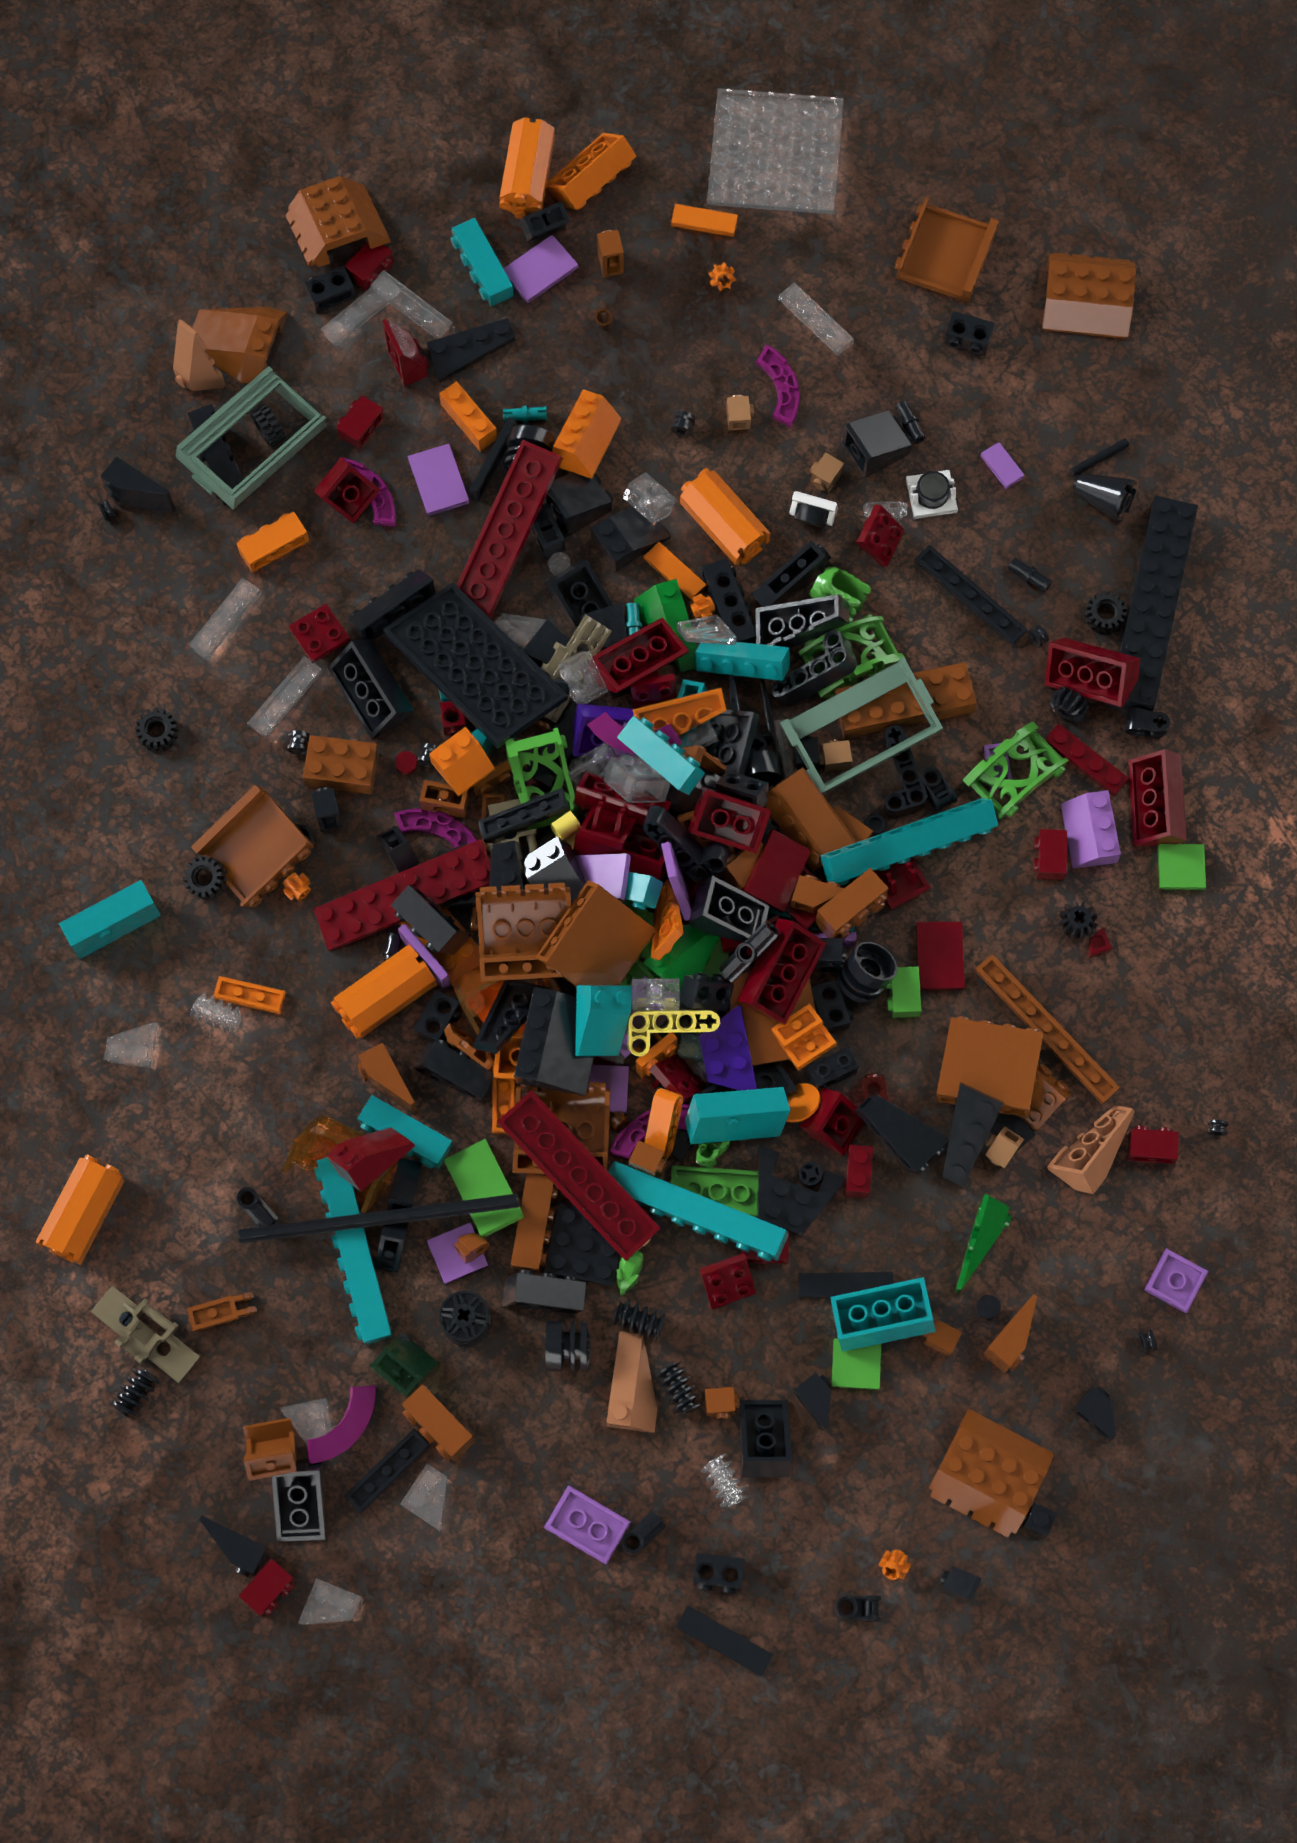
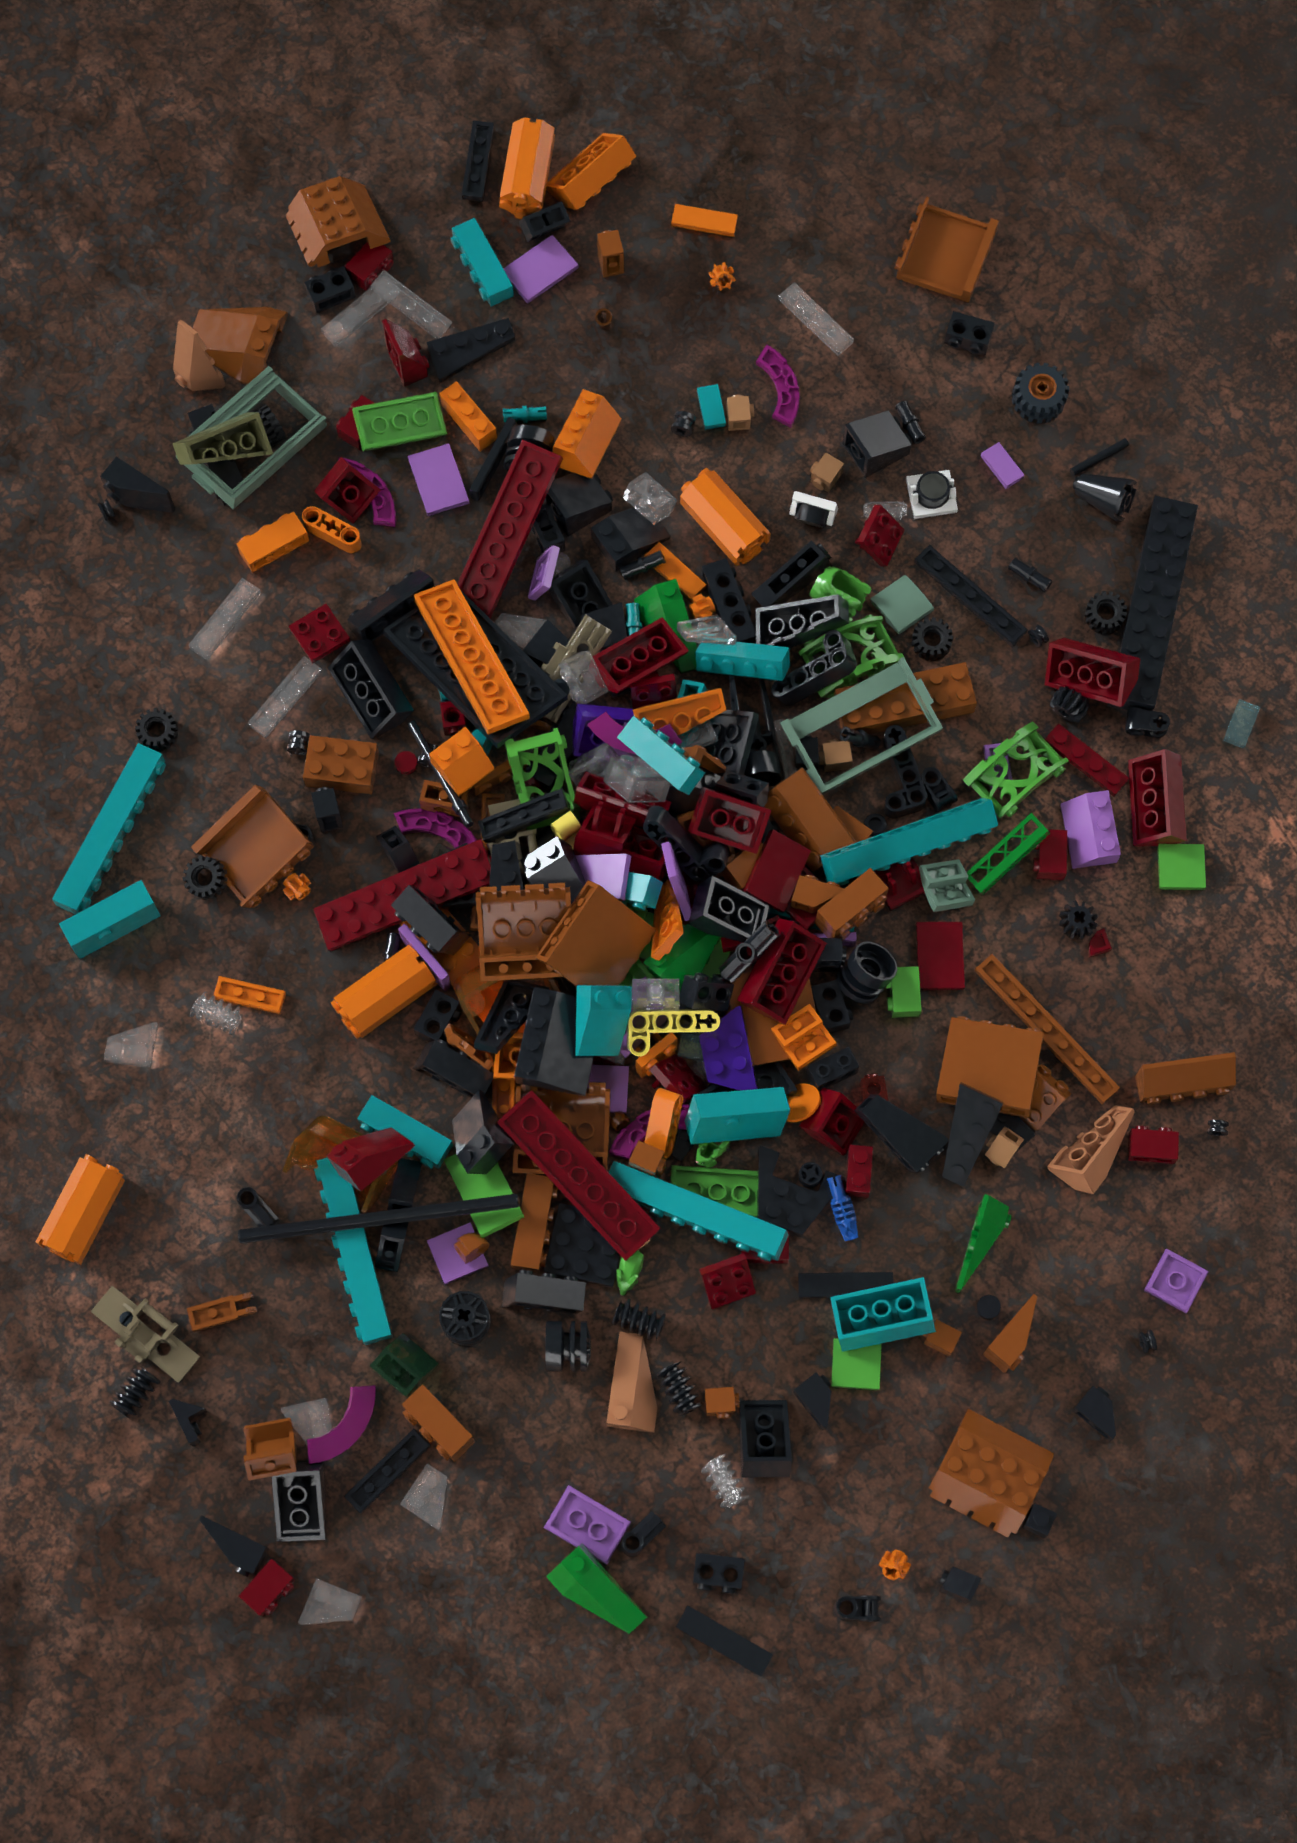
dark orange slope [357,1042,418,1115] -> none
clear plate [707,88,844,215] -> none
dark orange slope [1042,252,1136,339] -> none
none -> teal brick [52,743,166,915]
none -> black slope [169,1399,208,1446]
none -> olive wedge [172,412,273,465]
none -> orange beam [302,506,362,553]
none -> bright green tile [352,392,448,452]
none -> black bar [407,720,474,828]
none -> orange plate [413,579,530,735]
none -> black slope [452,1090,514,1174]
none -> black plate [462,120,494,201]
none -> medium lavender tile [528,545,560,601]
none -> green wedge [546,1543,647,1634]
none -> black pin [620,550,666,580]
none -> teal tile [697,384,726,430]
none -> blue hinge [827,1175,858,1241]
none -> black pin [840,727,881,750]
none -> sand green slope [870,575,934,634]
none -> black tyre [912,617,953,661]
none -> sand green slope [919,859,975,912]
none -> green fence [967,813,1050,895]
none -> black wheel [1012,363,1069,423]
none -> dark orange slope [1135,1052,1236,1105]
none -> clear light blue tile [1223,699,1260,748]

